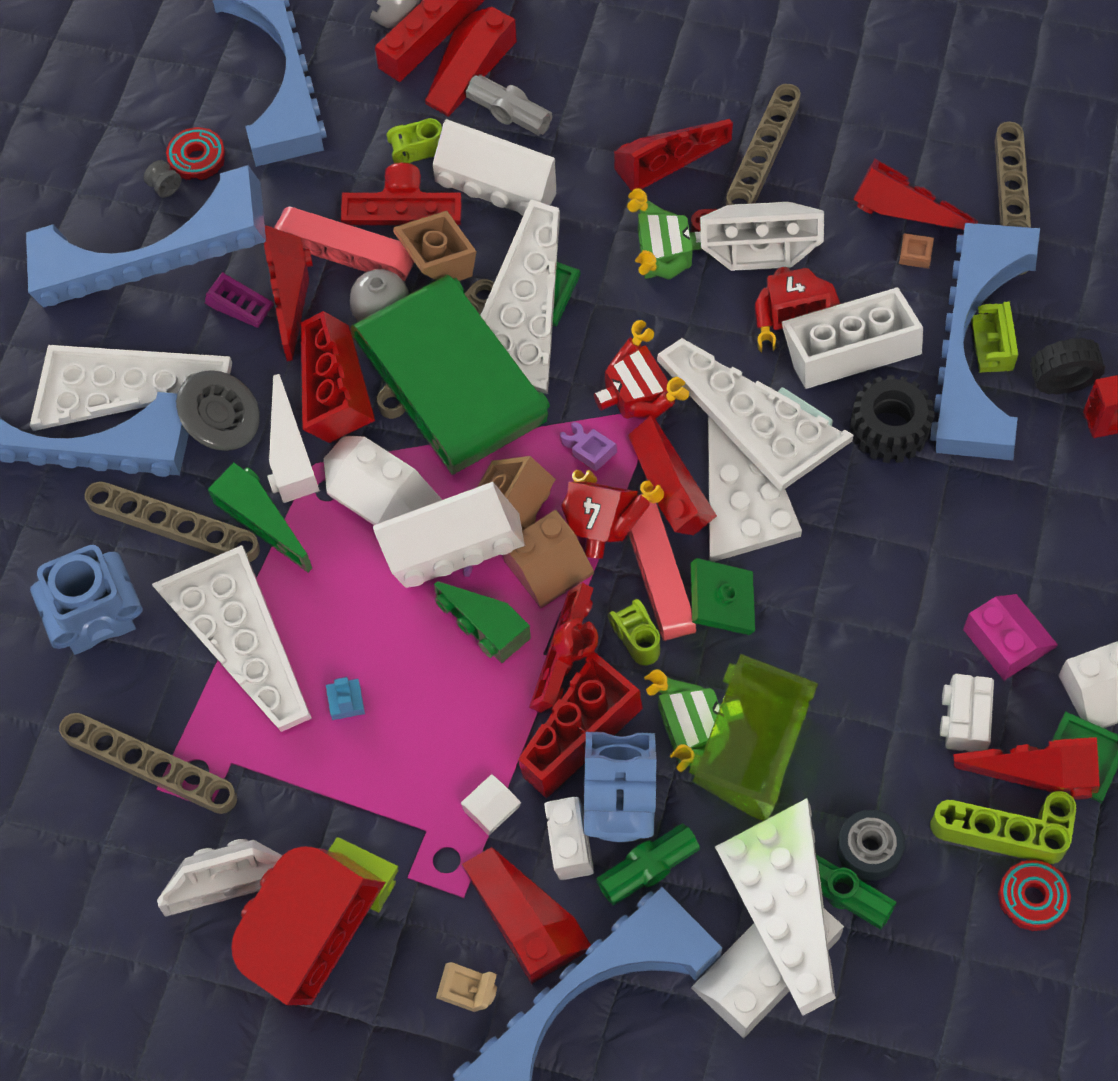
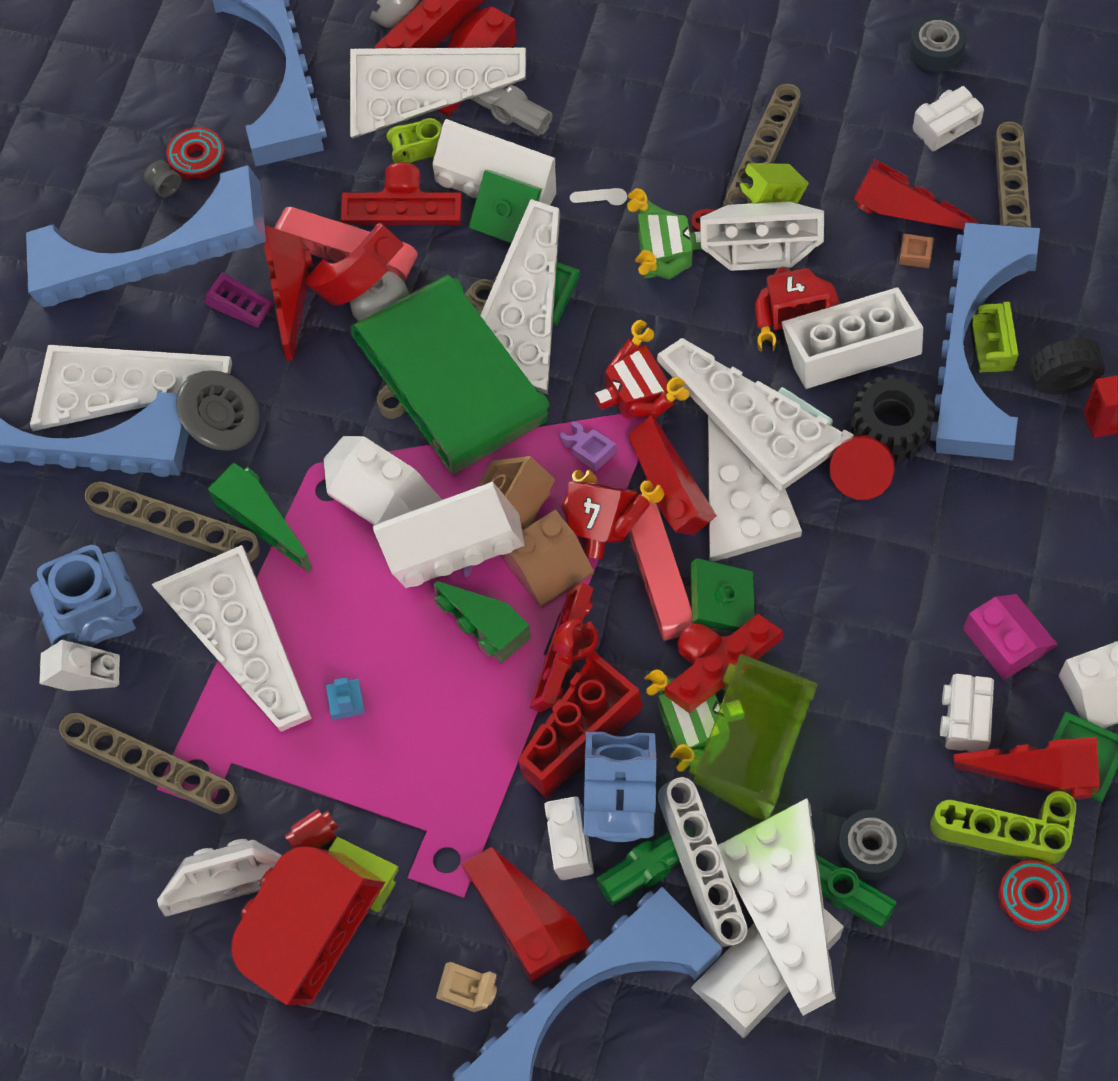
white slope [267,374,320,503] -> none
red wedge [301,311,375,443] -> none
medium nougat slope [393,211,477,281] -> none
white piece [461,774,521,836] -> none
lime piece [608,599,660,665] -> none
red wedge [614,119,733,191] -> none
none -> white slope [40,640,120,691]
none -> red brick [285,809,339,849]
none -> red arch [304,222,404,306]
none -> white wing [350,48,526,139]
none -> green plate [469,170,542,243]
none -> white sticker [570,188,627,205]
none -> white beam [658,777,747,947]
none -> red plate [665,614,783,714]
none -> lime hinge [740,163,809,204]
none -> red tile [830,435,895,500]
none -> black wheel [909,15,966,72]
none -> white brick [913,86,984,152]

